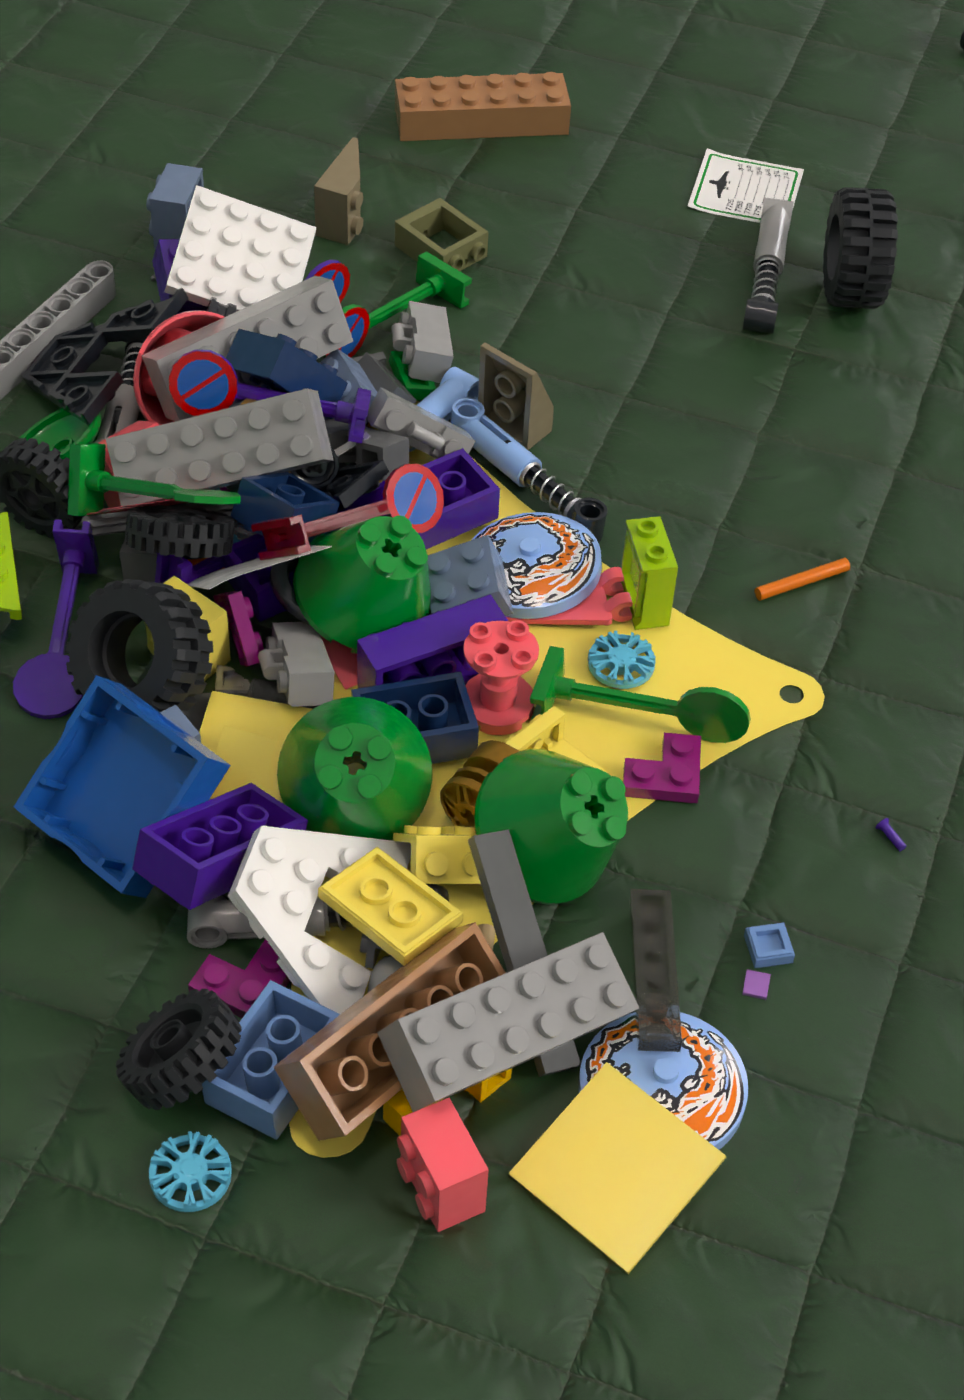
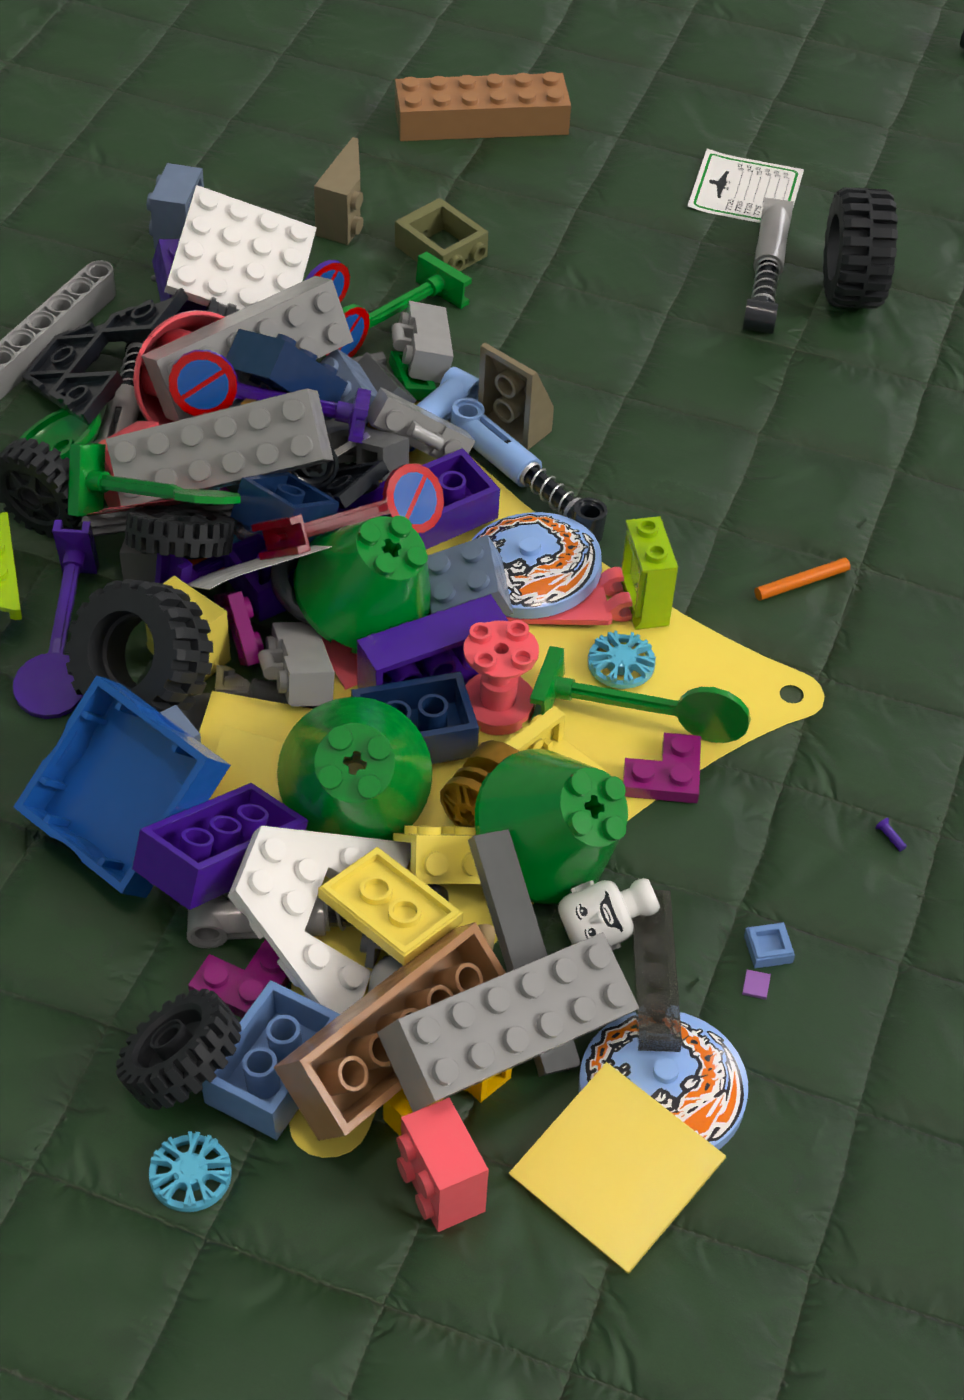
none -> white piece [558,878,660,950]

